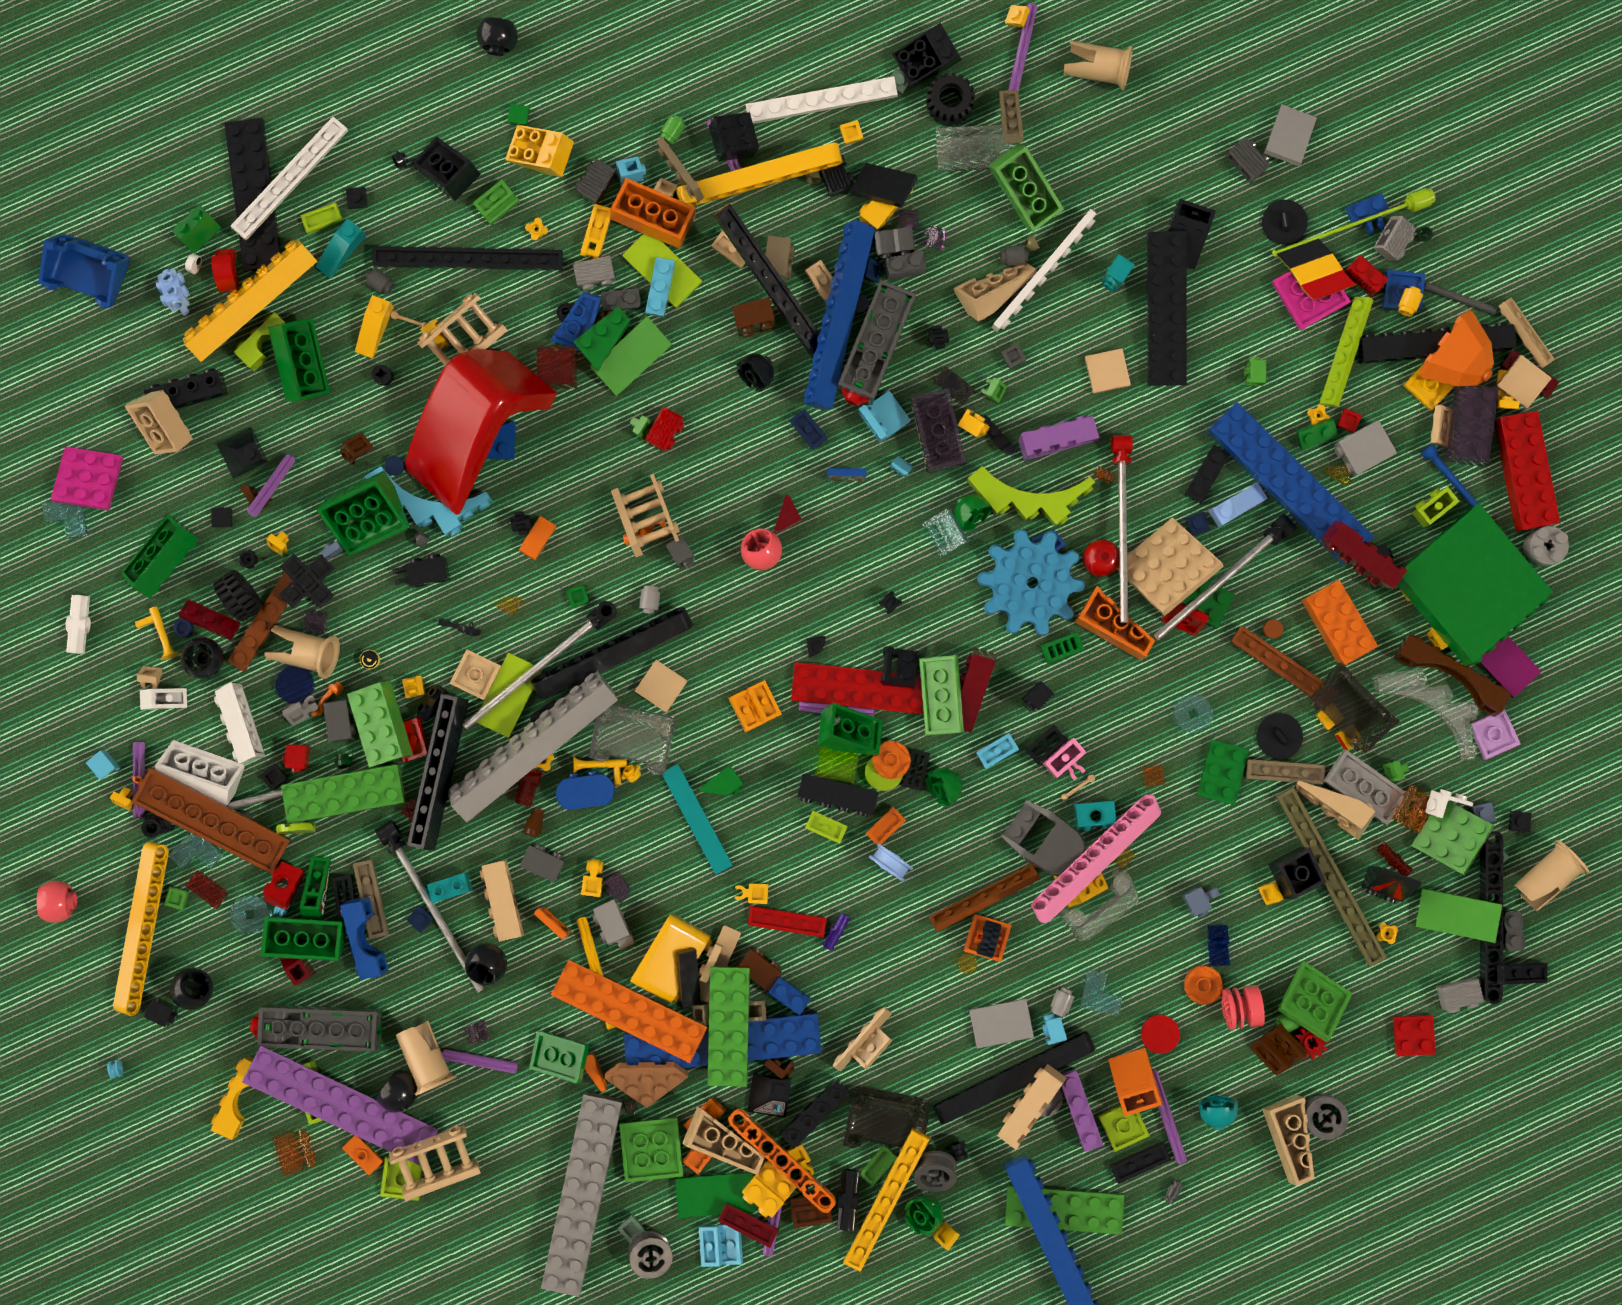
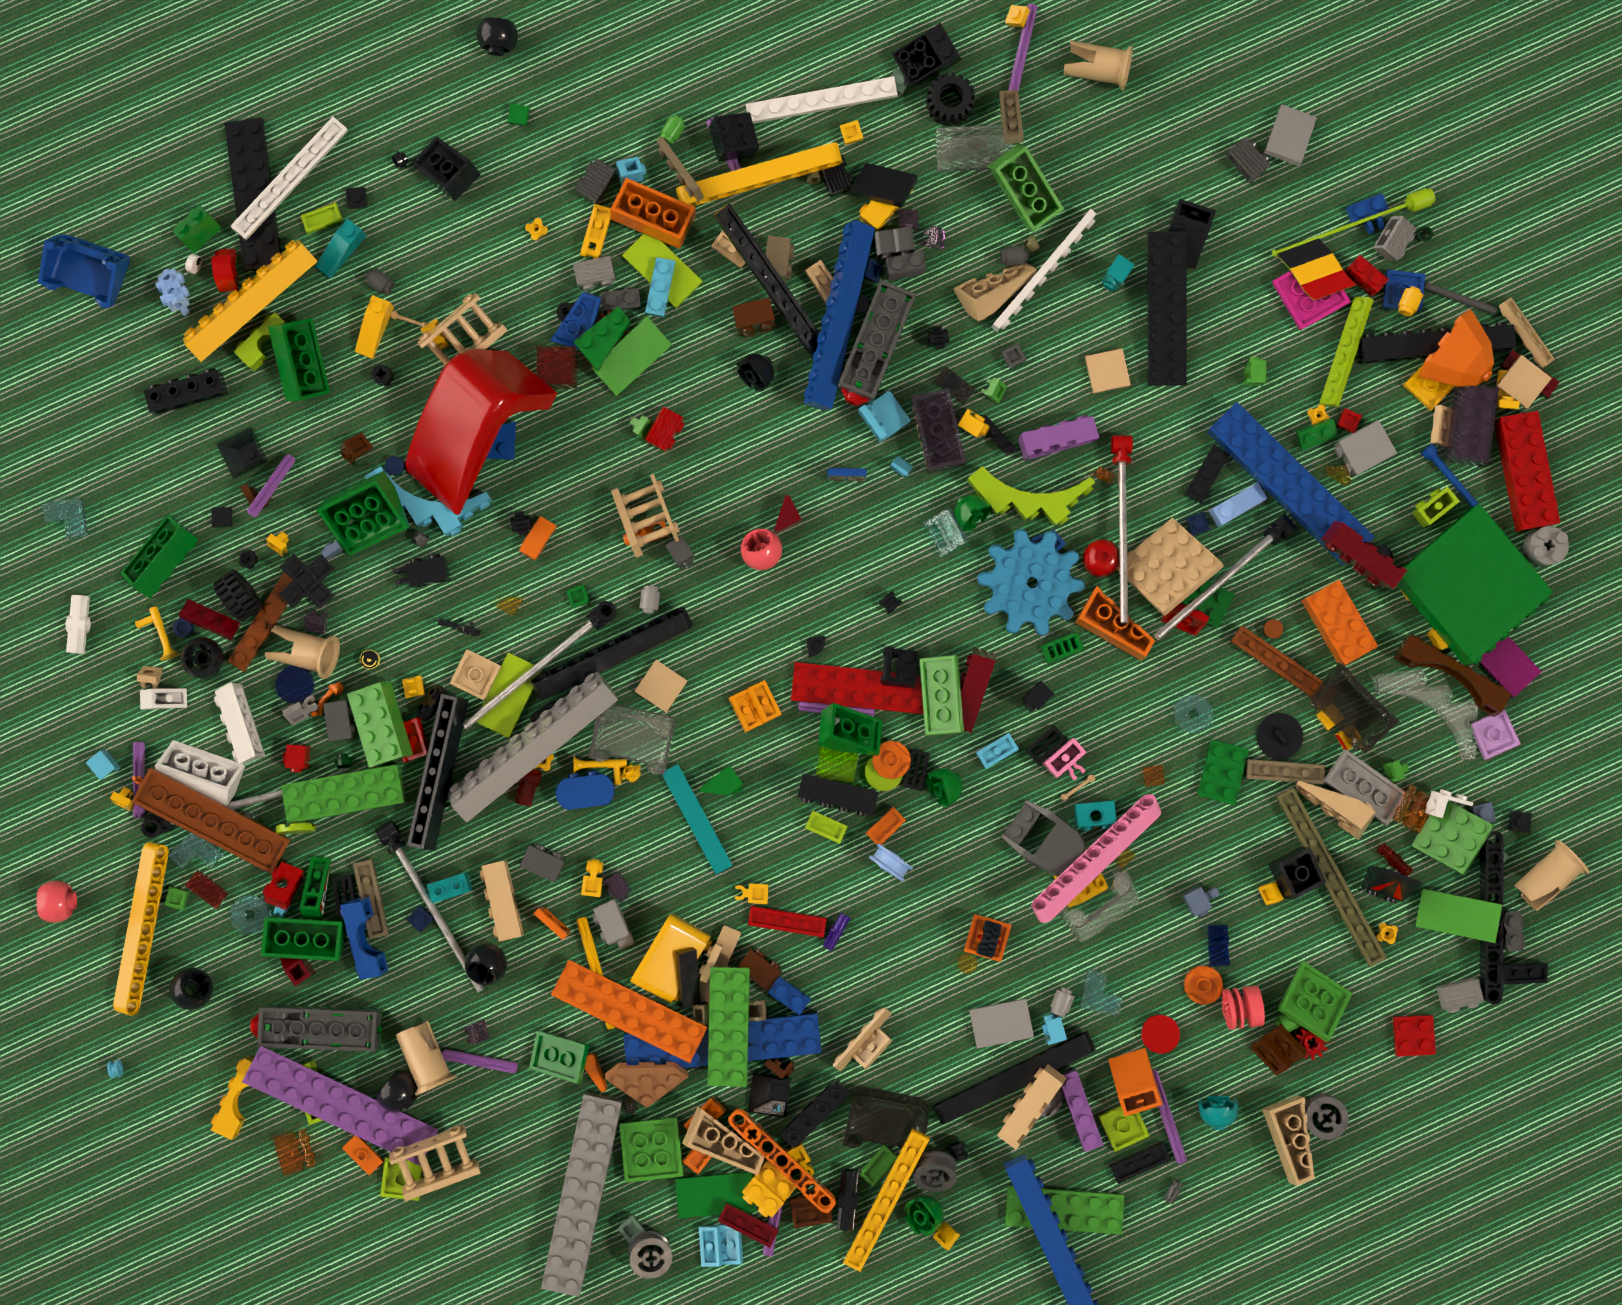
dark pink plate [51,447,123,511] -> none
tan slope [125,390,193,454] -> none
black brick [144,998,179,1027] -> none
black tile [260,763,288,790] -> none
black plate [372,246,563,271] -> none
clear red plate [400,799,416,822] -> none
bright green plate [473,179,520,225] -> none
yellow slope [505,125,574,177] -> none
reddish brown cone [523,808,545,838] -> none
tan plate [654,178,678,197] -> none
dark blue plate [789,409,828,451] -> none
dark orange plate [929,864,1040,932] -> none
black shield [1262,199,1308,245] -> none

